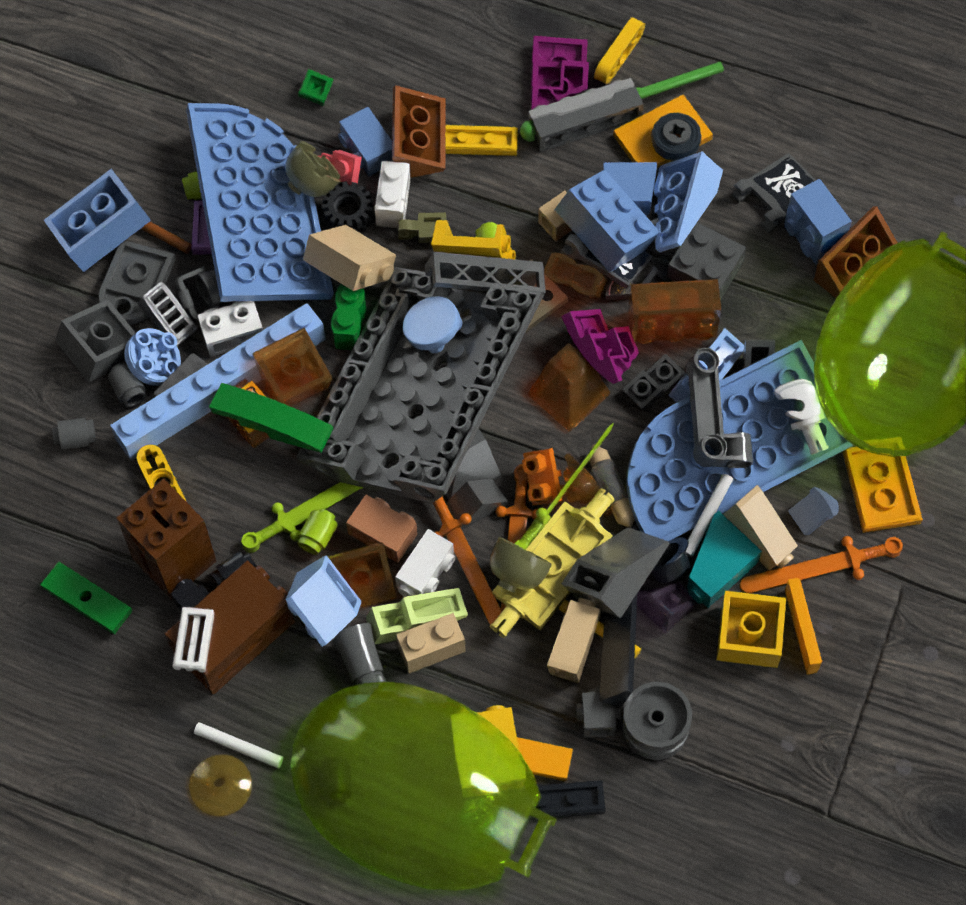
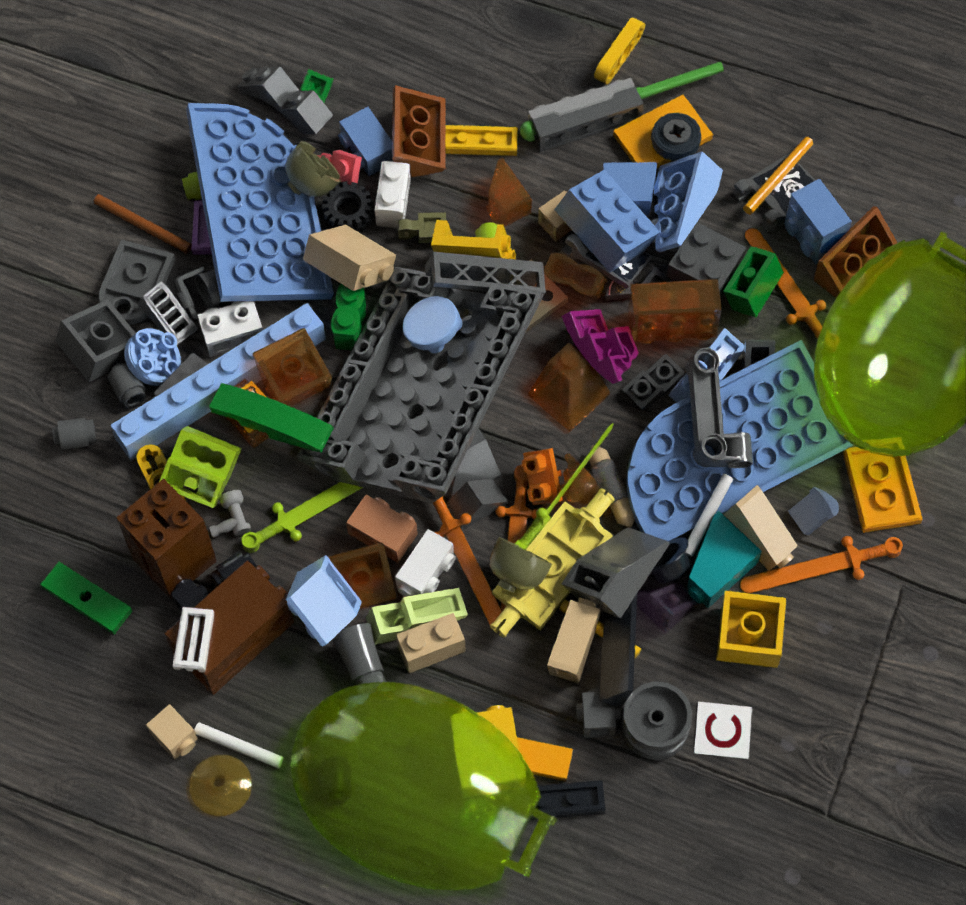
medium blue brick [44,169,151,272] -> none
lime brick [297,509,338,555] -> none
magenta slope [531,36,589,110] -> none
white piece [774,379,829,455] -> none
light orange tile [785,578,822,675] -> none
none -> tan brick [146,704,198,760]
none -> lime piece [159,426,242,508]
none -> light grey piece [209,490,251,538]
none -> dark grey arch [237,66,333,134]
none -> clear orange slope [486,157,532,227]
none -> white sticker [694,702,752,759]
none -> green brick [724,246,784,318]
none -> light orange bar [743,137,813,215]
none -> orange sword [745,228,836,353]

